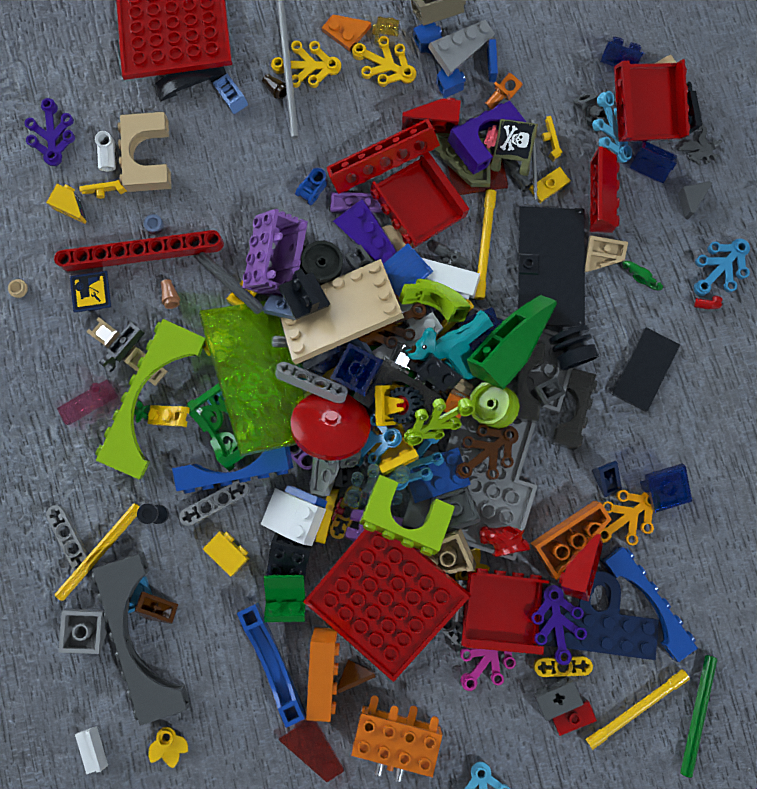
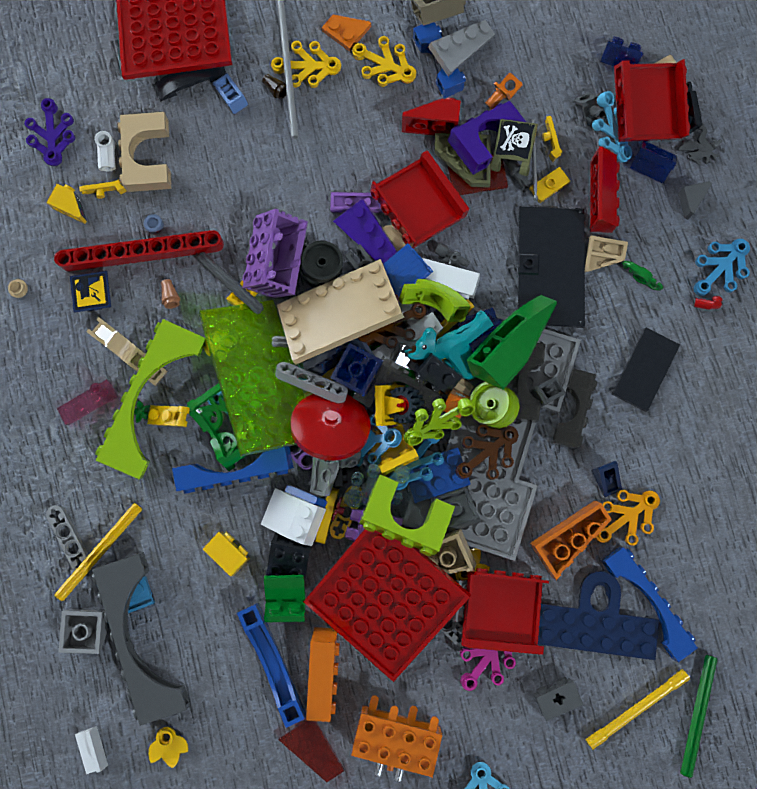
black plate [99,322,145,372] -> none
reddish brown slope [135,592,178,624] -> none
black wheel [137,504,169,524] -> none
light grey beam [179,480,250,526] -> none
sand blue plate [262,294,296,320] -> none
black bracket [278,269,330,320] -> none
blue piece [295,168,328,206] -> none
red brick [326,118,440,194] -> none
reddish brown slope [337,659,376,694] -> none
clear yellow bracket [372,17,400,43] -> none
yellow piece [474,189,497,300] -> none
red piece [479,526,530,557] -> none
coral axle [484,125,498,149] -> none
blue tile [487,39,498,82] -> none
dark purple plant [531,585,587,665] -> none
yellow beam [533,656,593,677] -> none
black wheel [549,325,599,371] -> none
red plate [552,700,597,736] -> none
red slope [559,534,603,601] -> none
clear blue bracket [640,463,692,513] -> none

